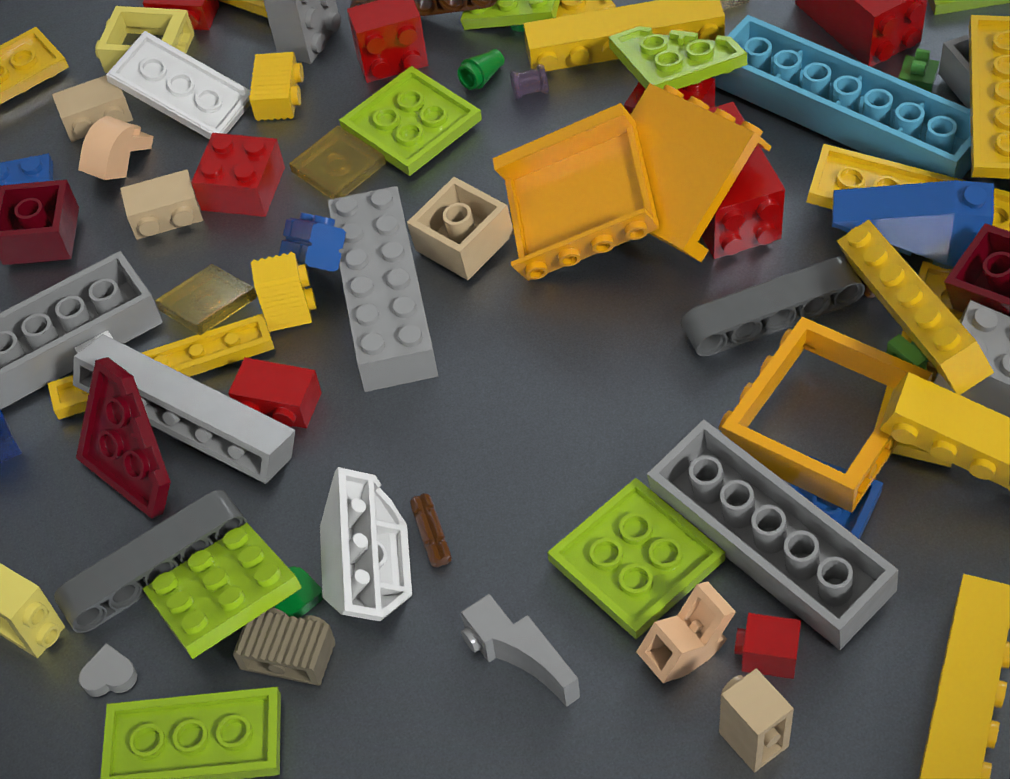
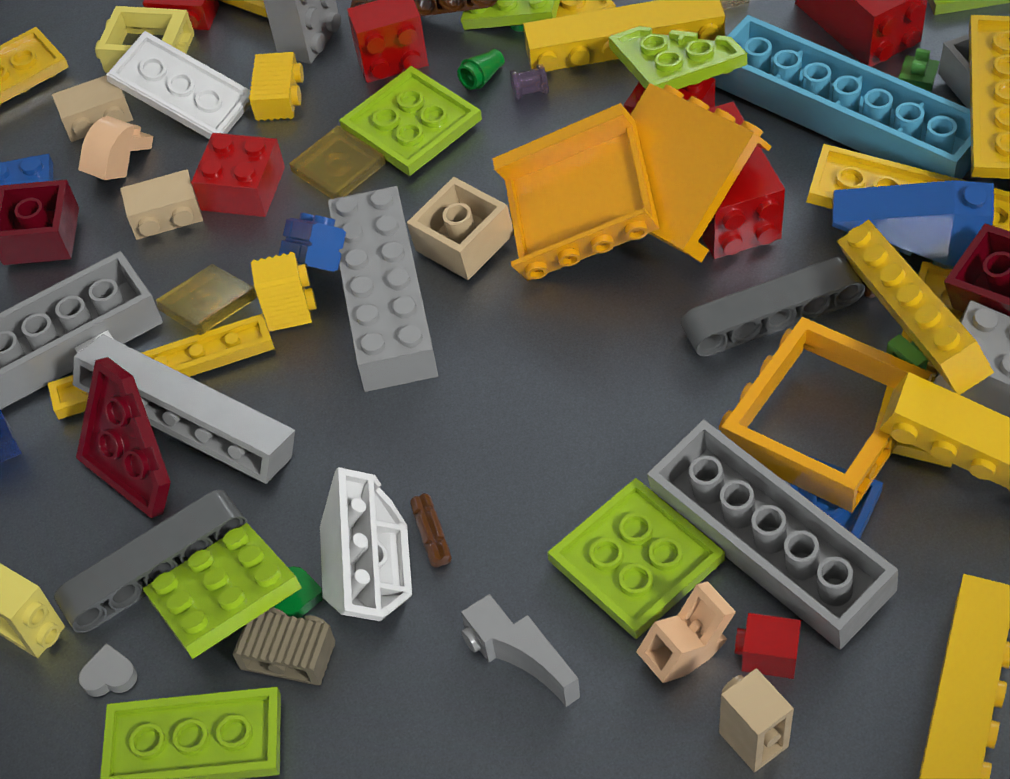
red brick [228,357,322,429] -> none

